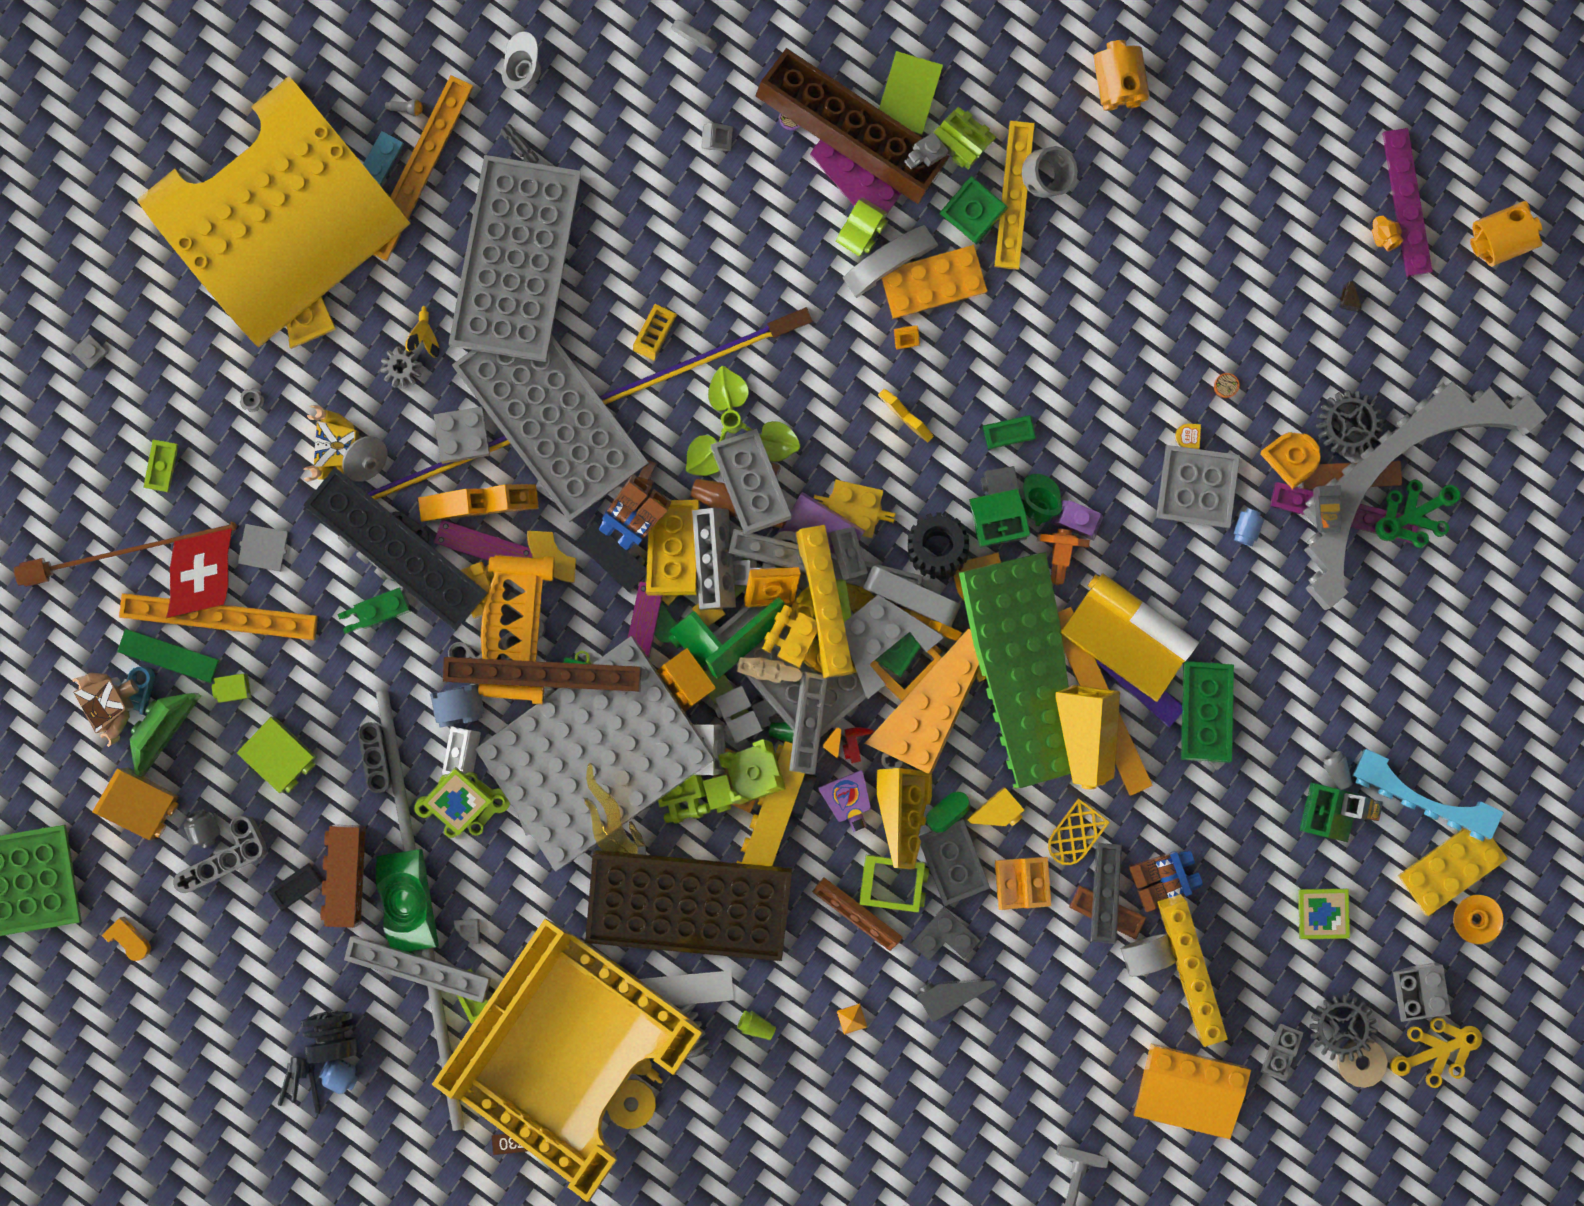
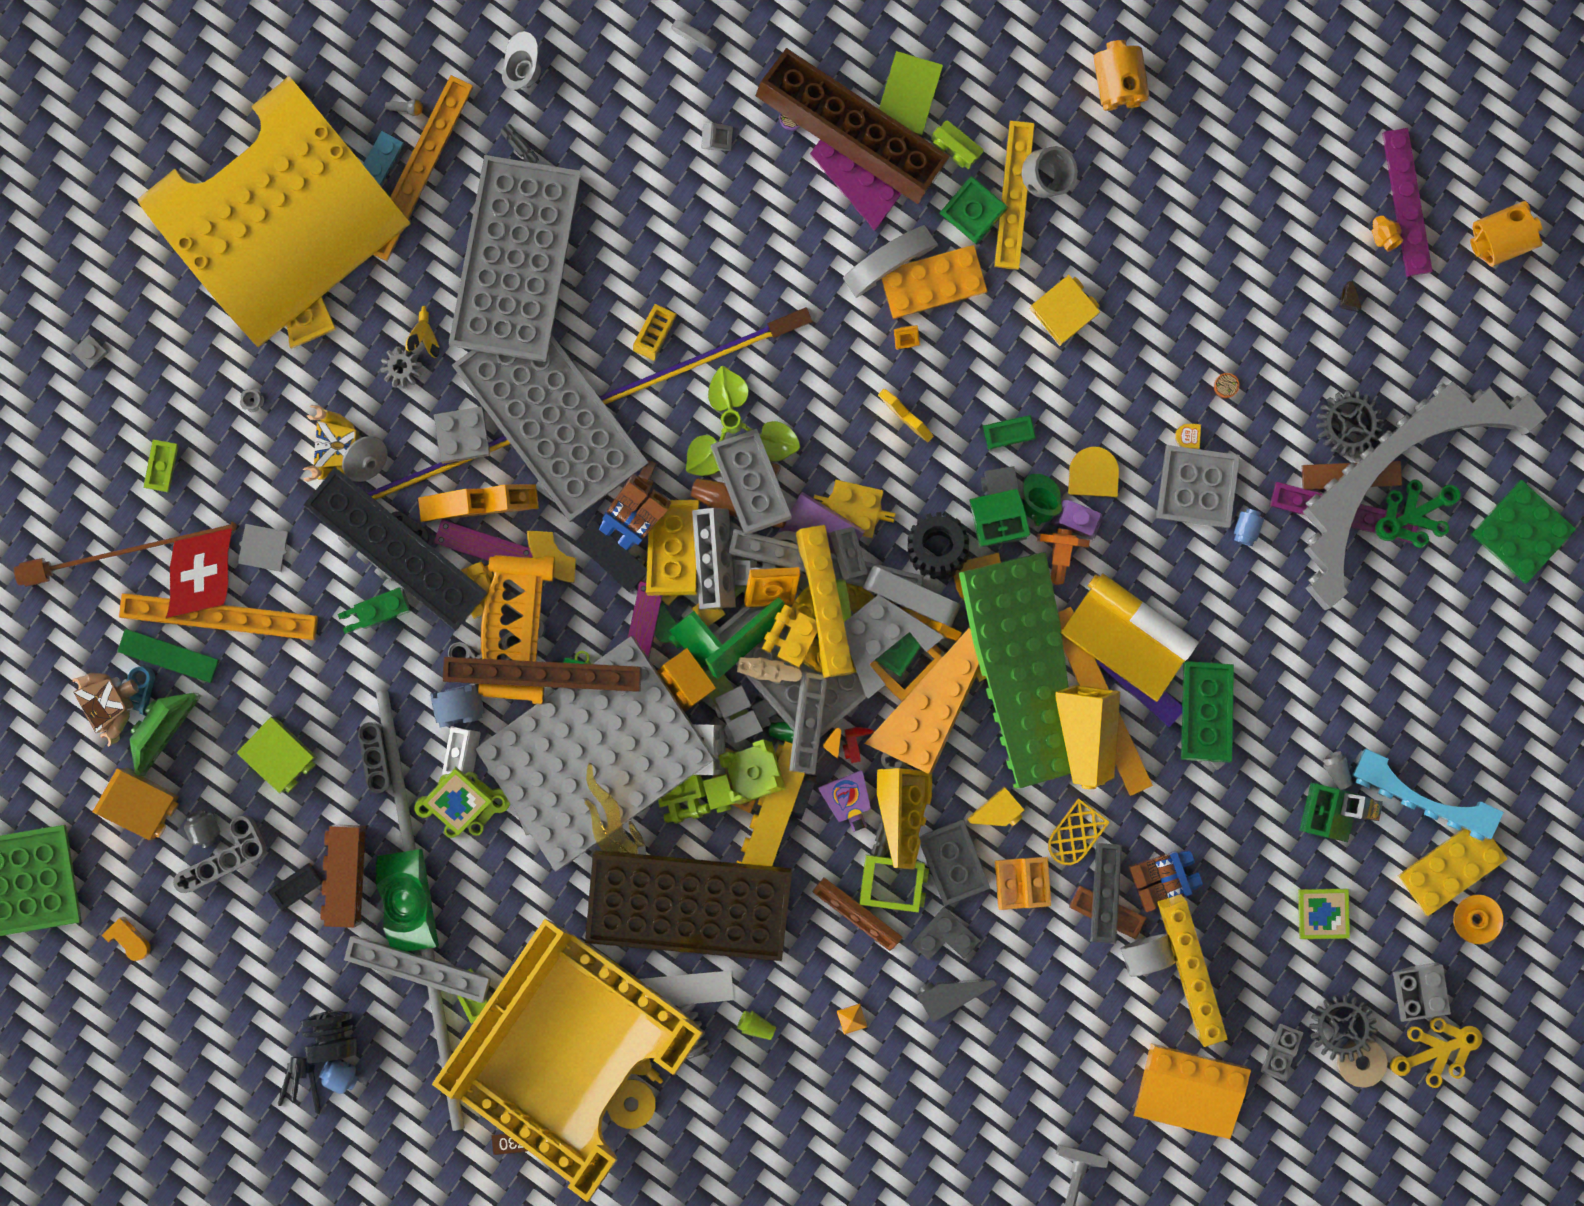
lime brick [212,673,252,703] -> none
light grey tile [454,919,480,944] -> none
lime brick [835,198,888,257] -> none
light grey plate [905,133,949,169] -> none
green tile [926,792,970,833] -> none
lime plate [940,106,996,158] -> none
light orange tile [1261,432,1320,490] -> none
dark grey leg [1313,485,1342,533] -> none
none -> dark grey axle [871,821,888,857]
none -> yellow piece [1029,275,1100,346]
none -> yellow tile [1068,447,1119,497]
none -> green plate [1471,480,1576,584]

